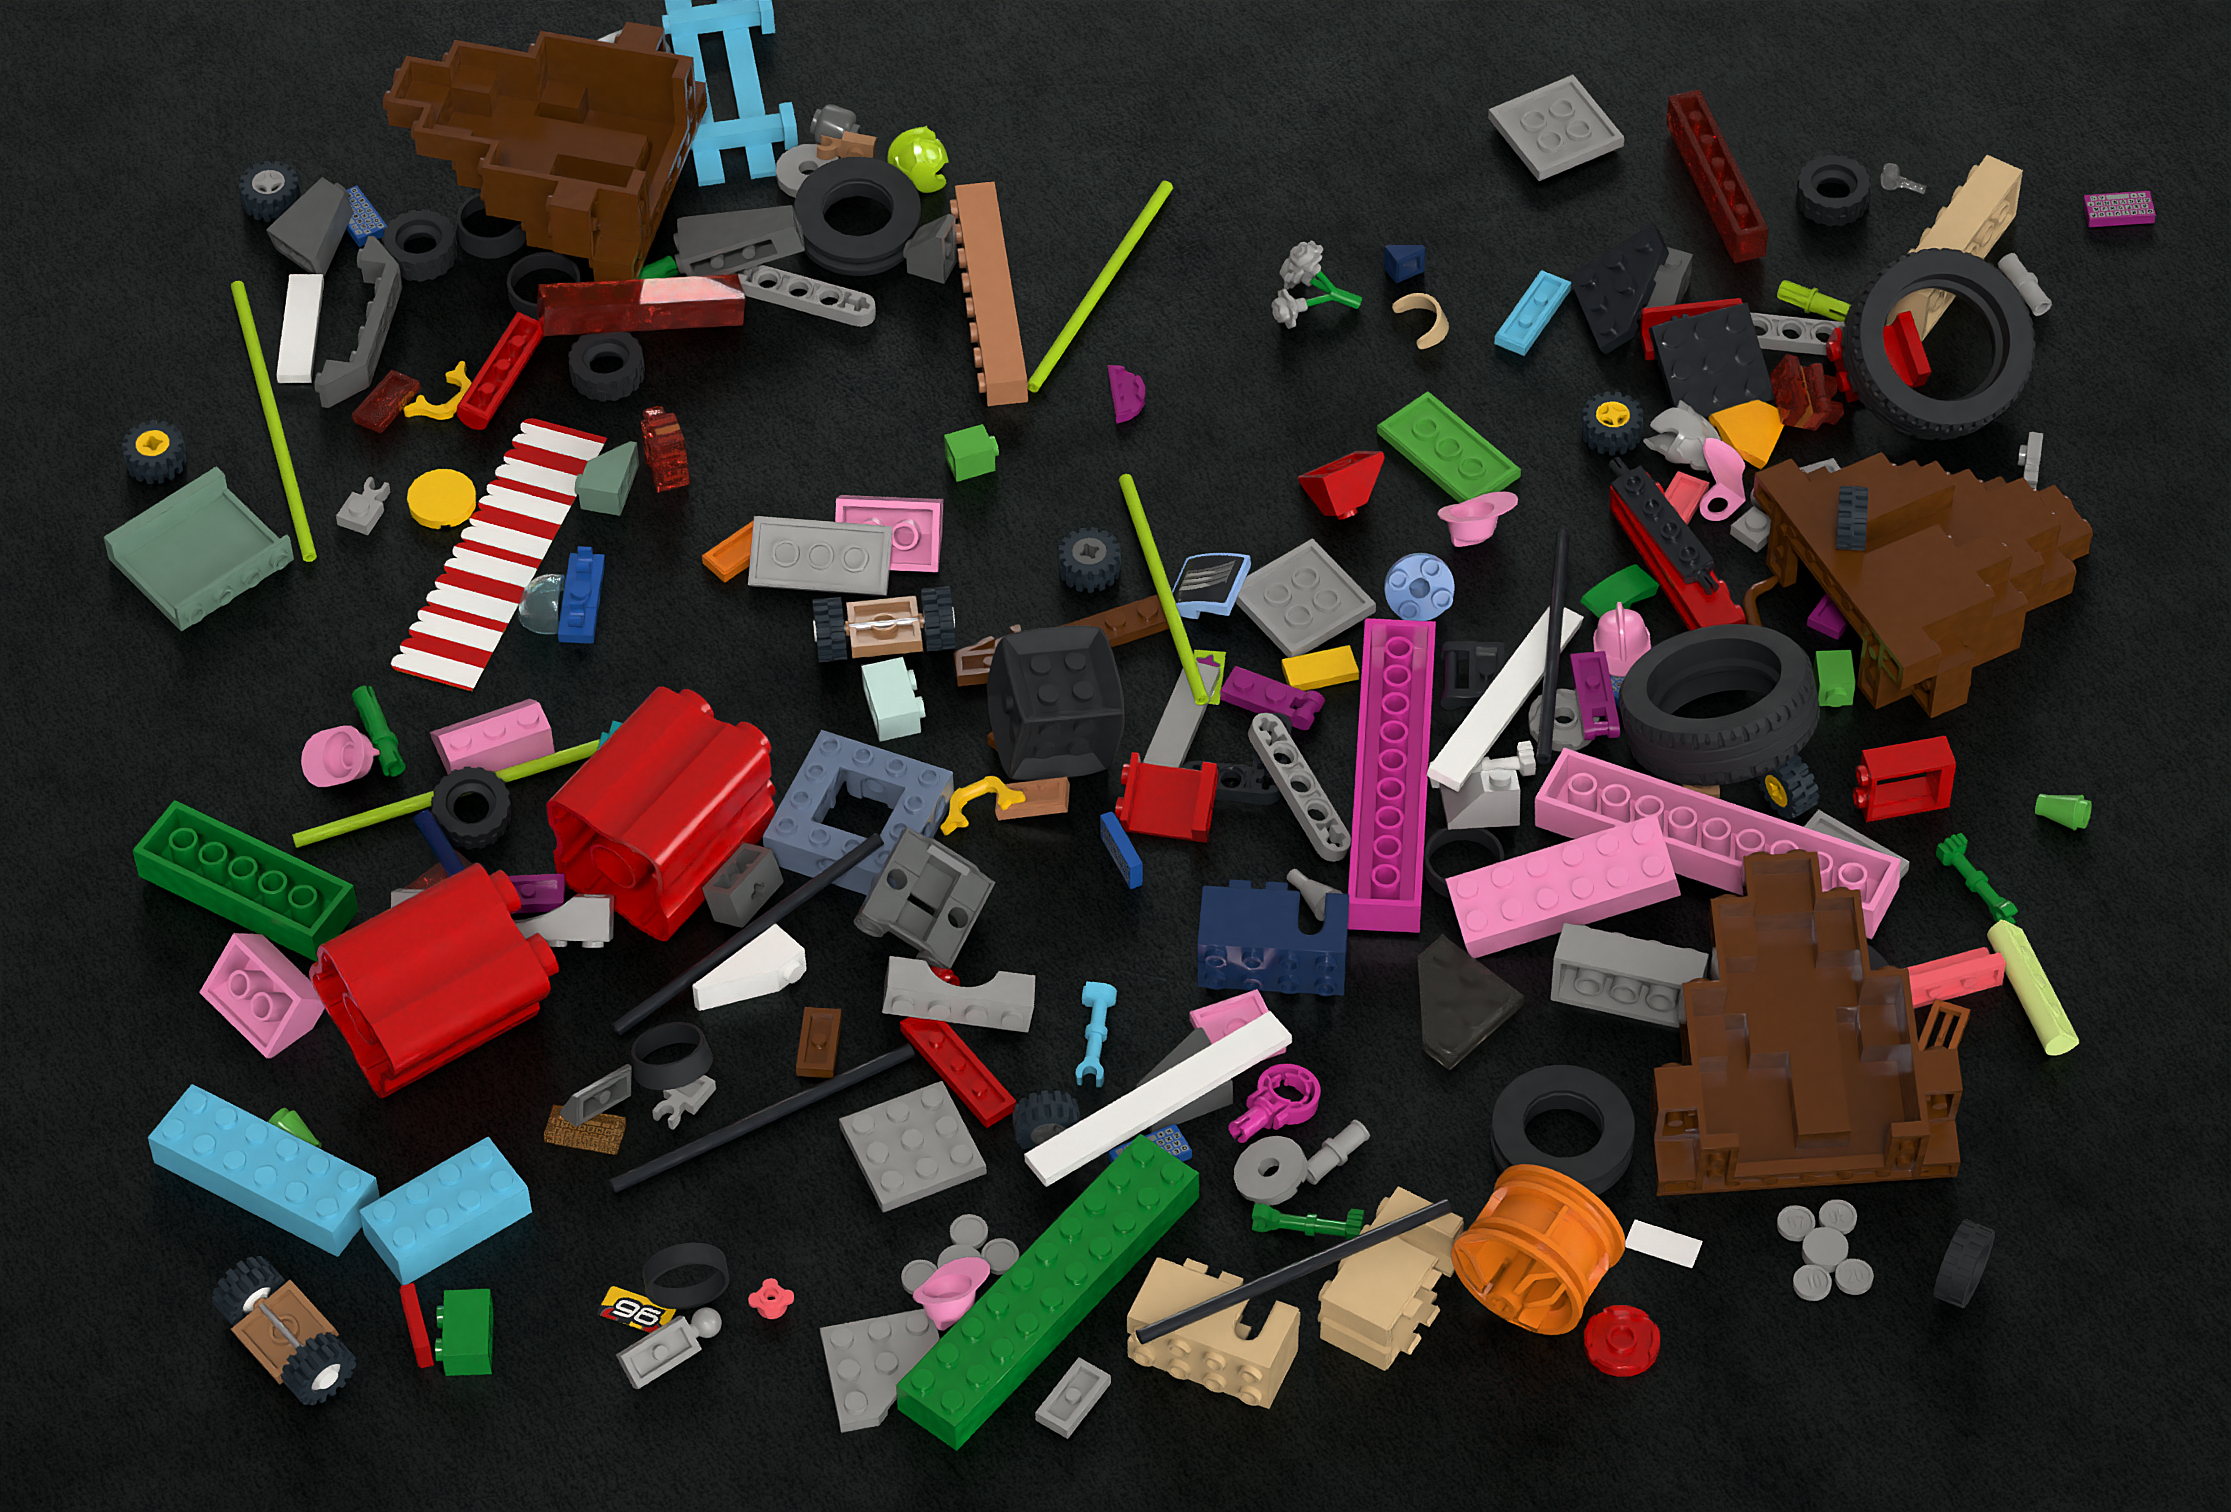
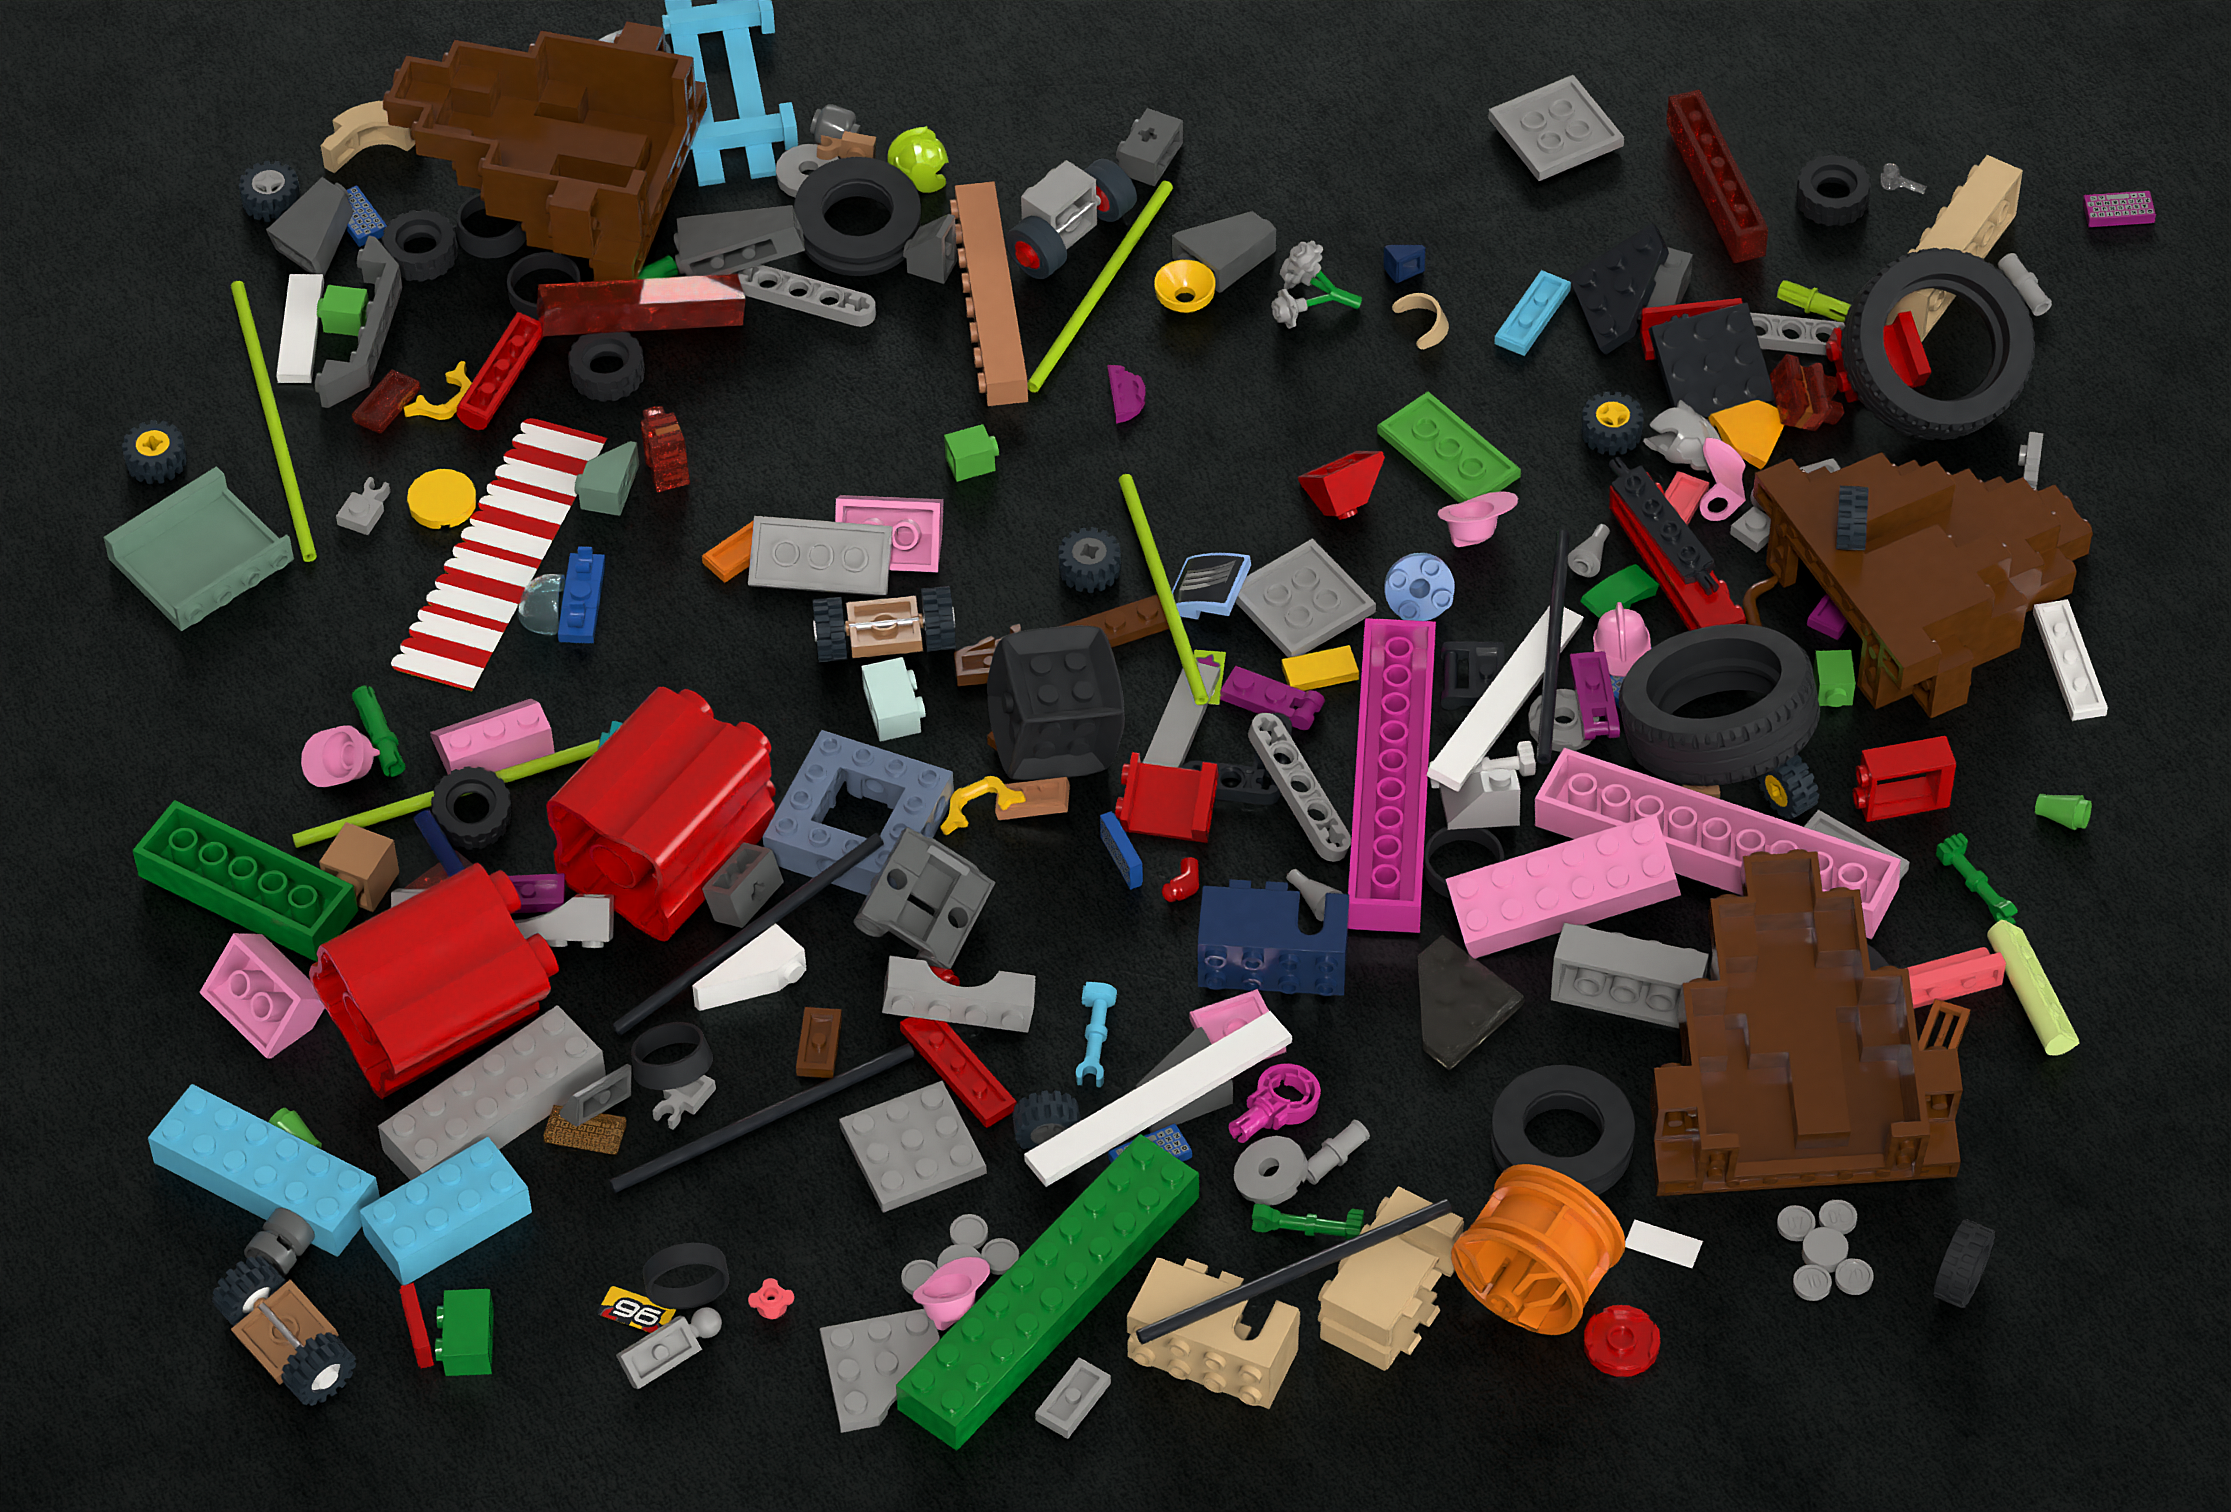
none -> dark grey wheel [244,1208,315,1278]
none -> bright green brick [317,285,369,336]
none -> medium nougat head [319,822,399,912]
none -> tan arch [321,101,415,173]
none -> light grey brick [378,1005,606,1180]
none -> brick [1006,159,1137,279]
none -> dark grey brick [1116,108,1183,186]
none -> yellow piece [1155,260,1215,313]
none -> red arm [1162,857,1199,902]
none -> dark grey slope [1172,211,1276,293]
none -> light grey cone [1568,524,1610,577]
none -> white tile [2033,599,2108,721]

